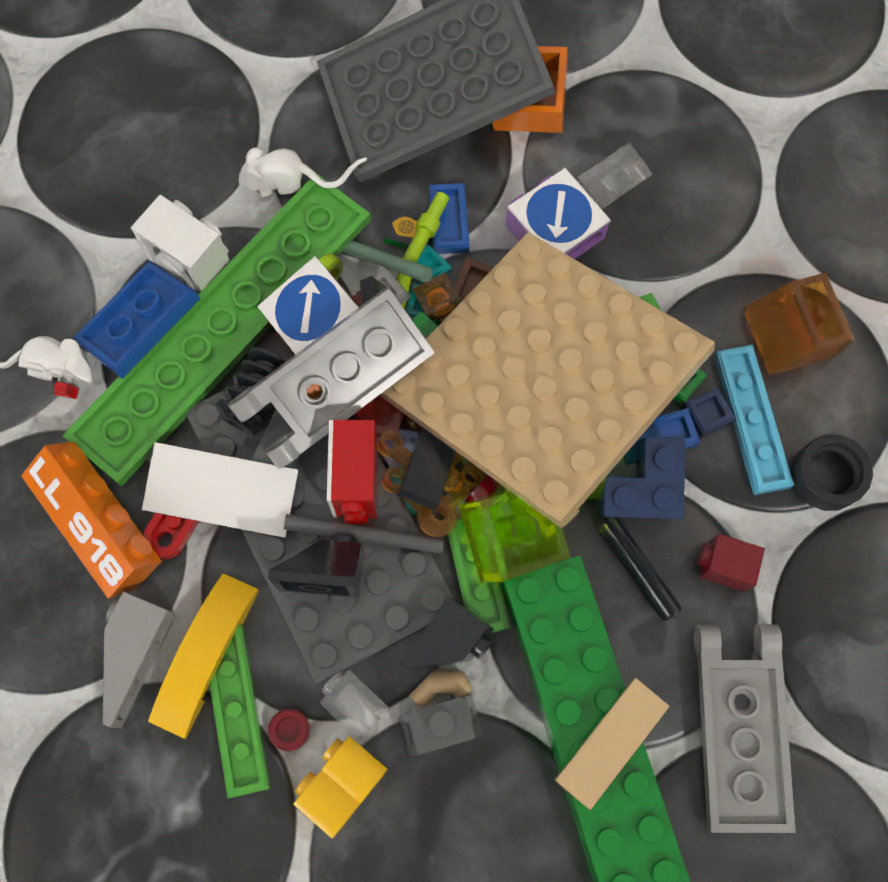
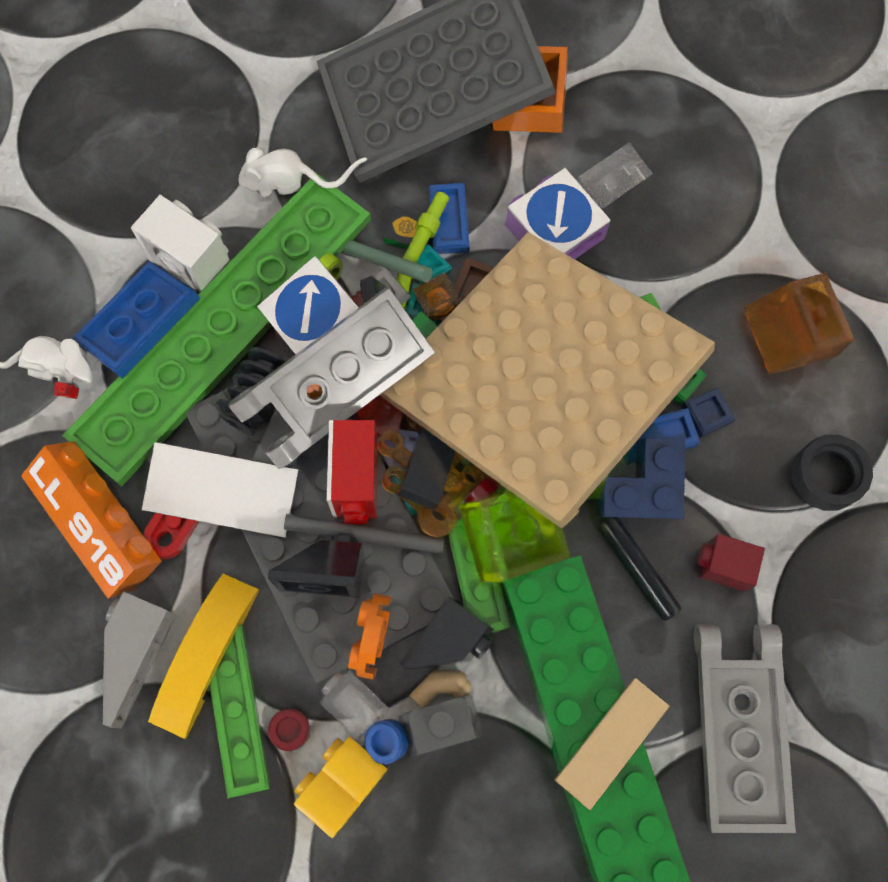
medium azure tile [714,345,794,495] -> none
none -> orange plate [348,593,392,680]
none -> blue tile [365,719,409,764]

